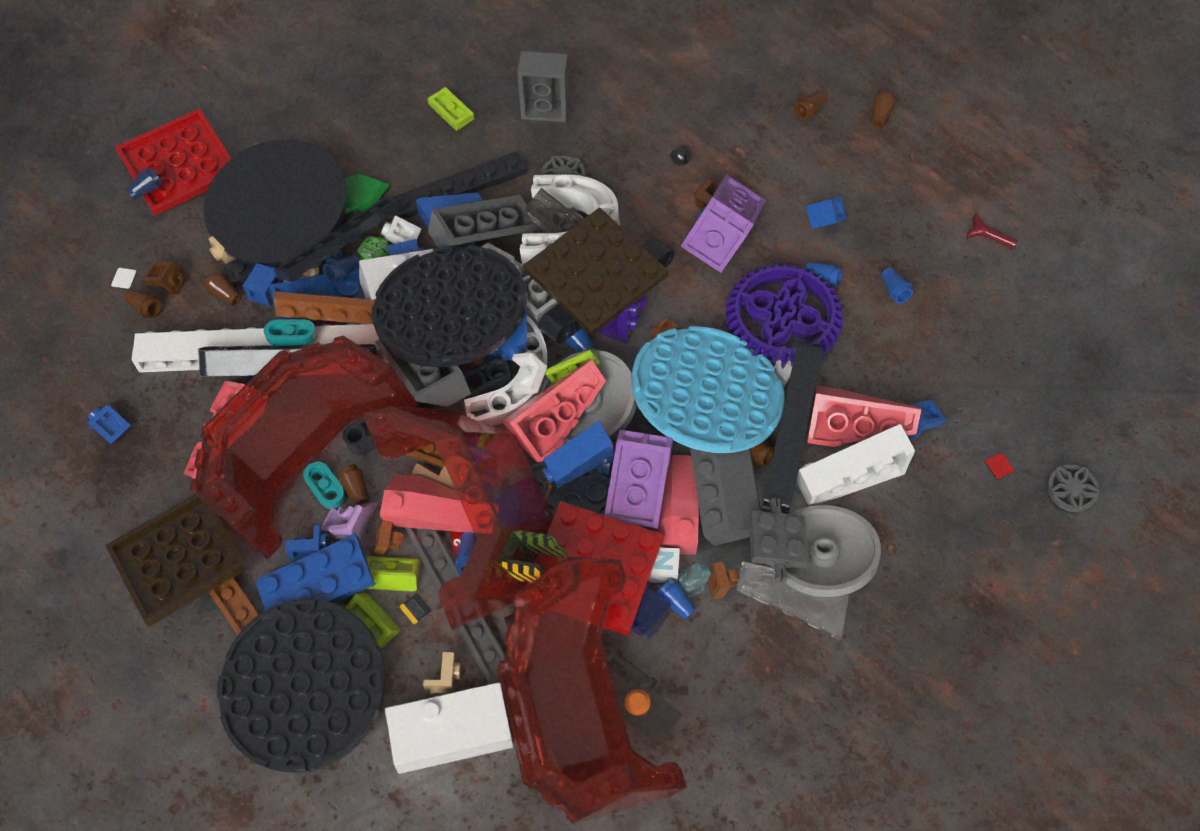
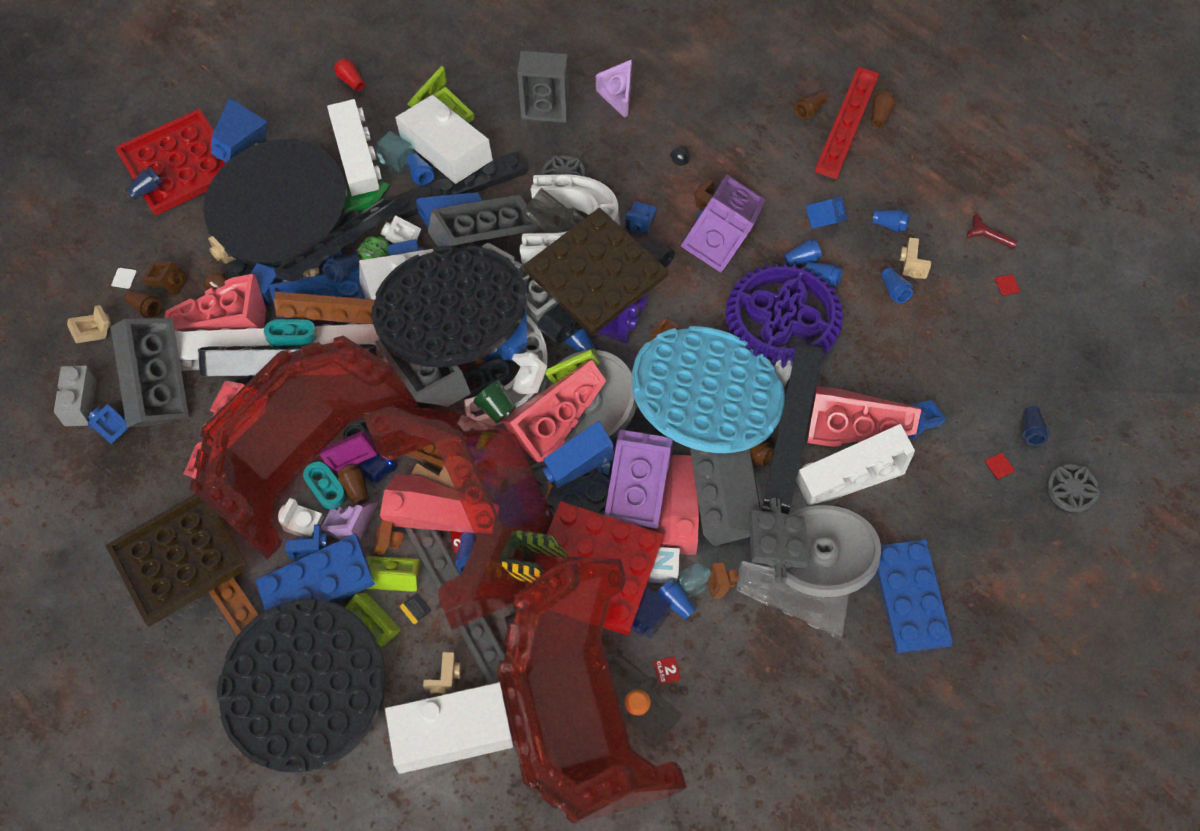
none -> light grey piece [54,366,97,426]
none -> tan bracket [67,305,111,343]
none -> dark grey slope [110,318,189,428]
none -> coral wedge [164,274,266,332]
none -> blue slope [211,99,268,163]
none -> white bracket [278,498,324,539]
none -> magenta tile [319,430,379,474]
none -> white wedge [327,99,382,196]
none -> red cone [334,58,365,92]
none -> clear blue piece [358,440,402,484]
none -> clear light blue brick [375,131,413,173]
none -> white brick [395,95,492,184]
none -> blue cone [406,153,434,186]
none -> lime slope [408,66,447,107]
none -> dark green piece [473,380,516,423]
none -> lavender slope [596,60,632,118]
none -> blue bracket [625,201,657,235]
none -> red sticker [653,656,681,685]
none -> blue cone [784,239,822,267]
none -> red plate [815,67,879,179]
none -> blue cone [873,209,910,233]
none -> blue plate [876,540,953,653]
none -> tan bracket [900,237,931,279]
none -> red sticker [995,274,1021,296]
none -> dark blue cone [1022,406,1049,446]

